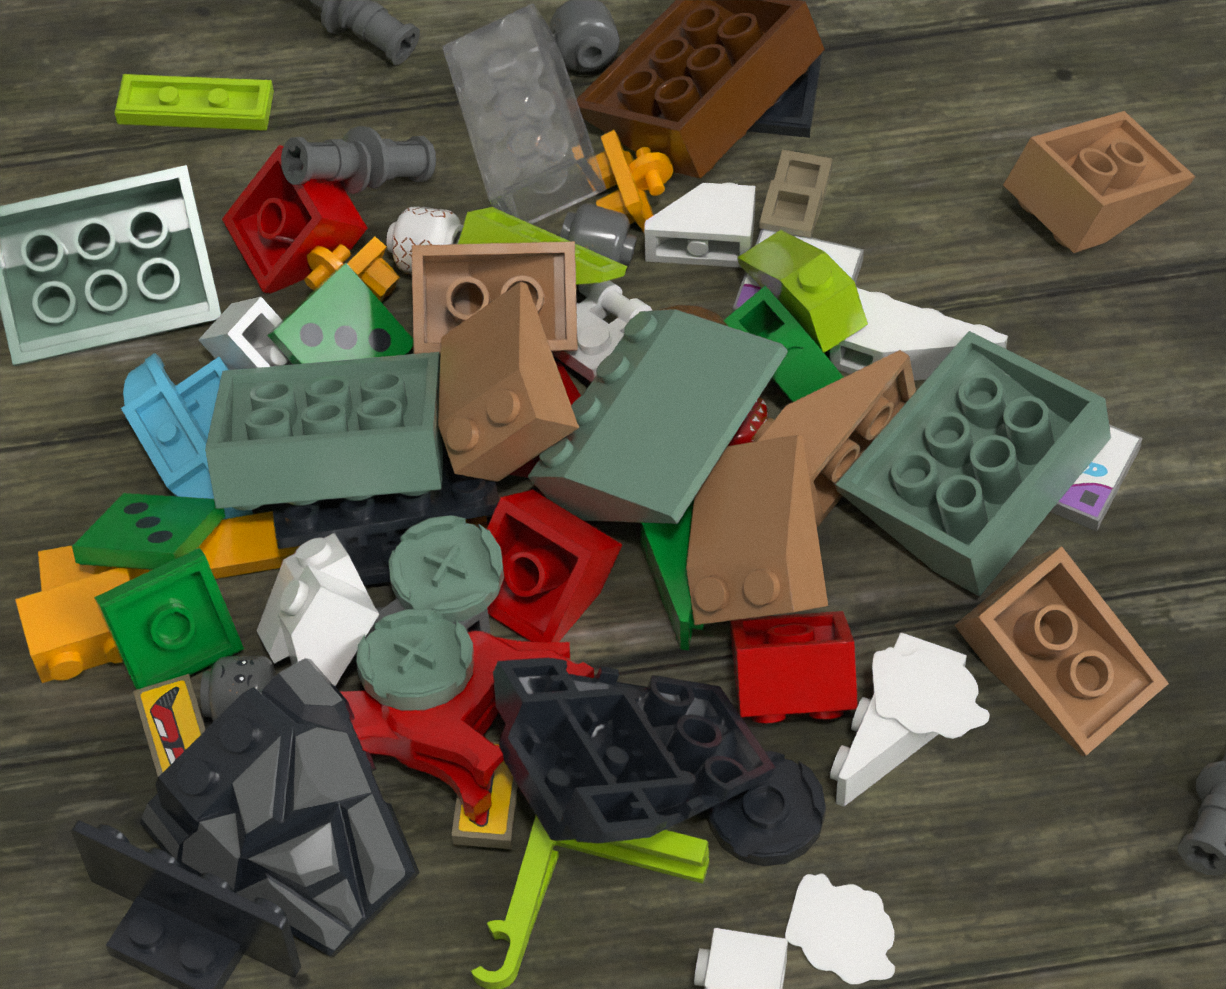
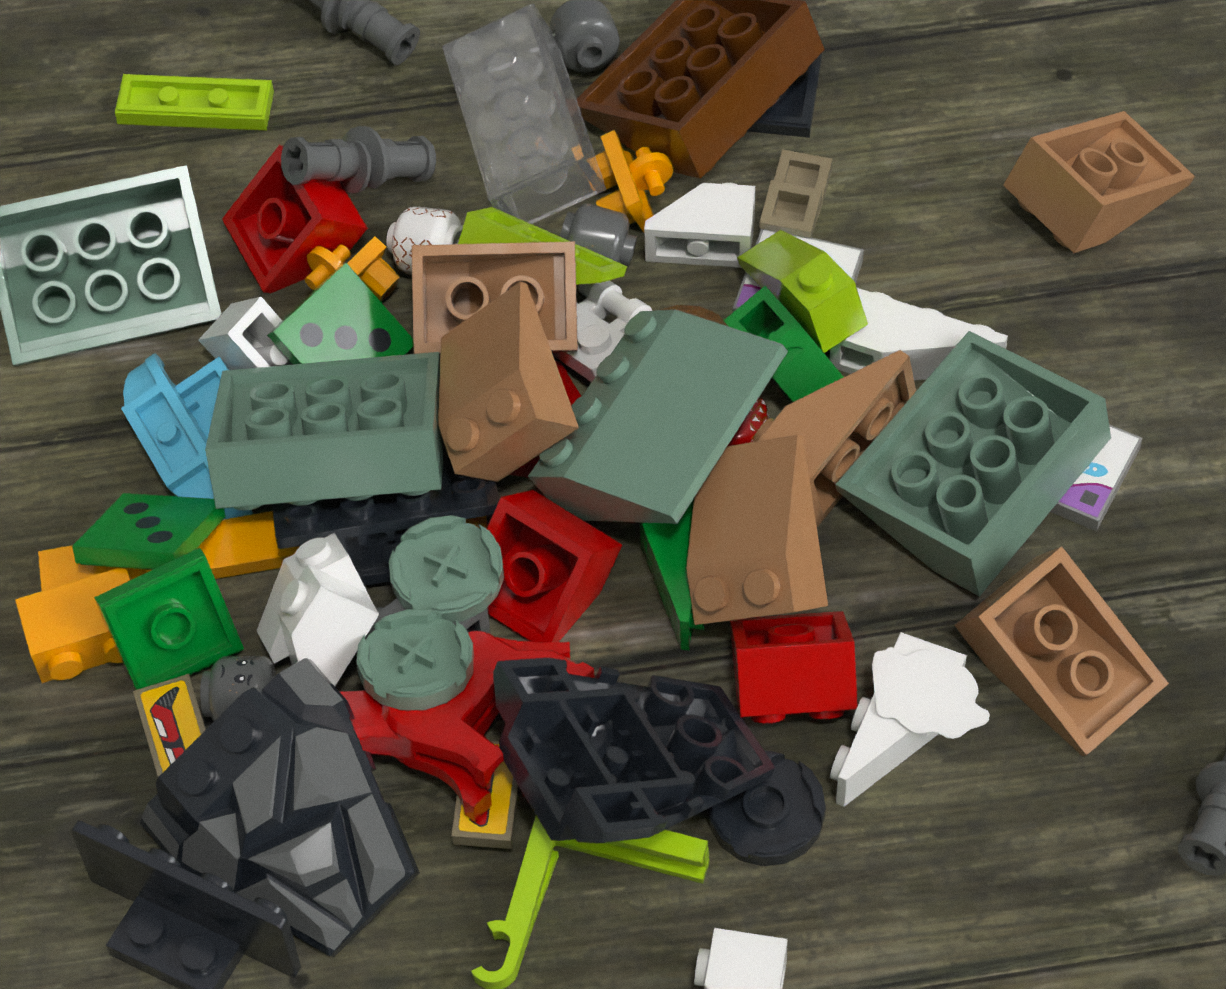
white sticker [785,874,895,984] -> none

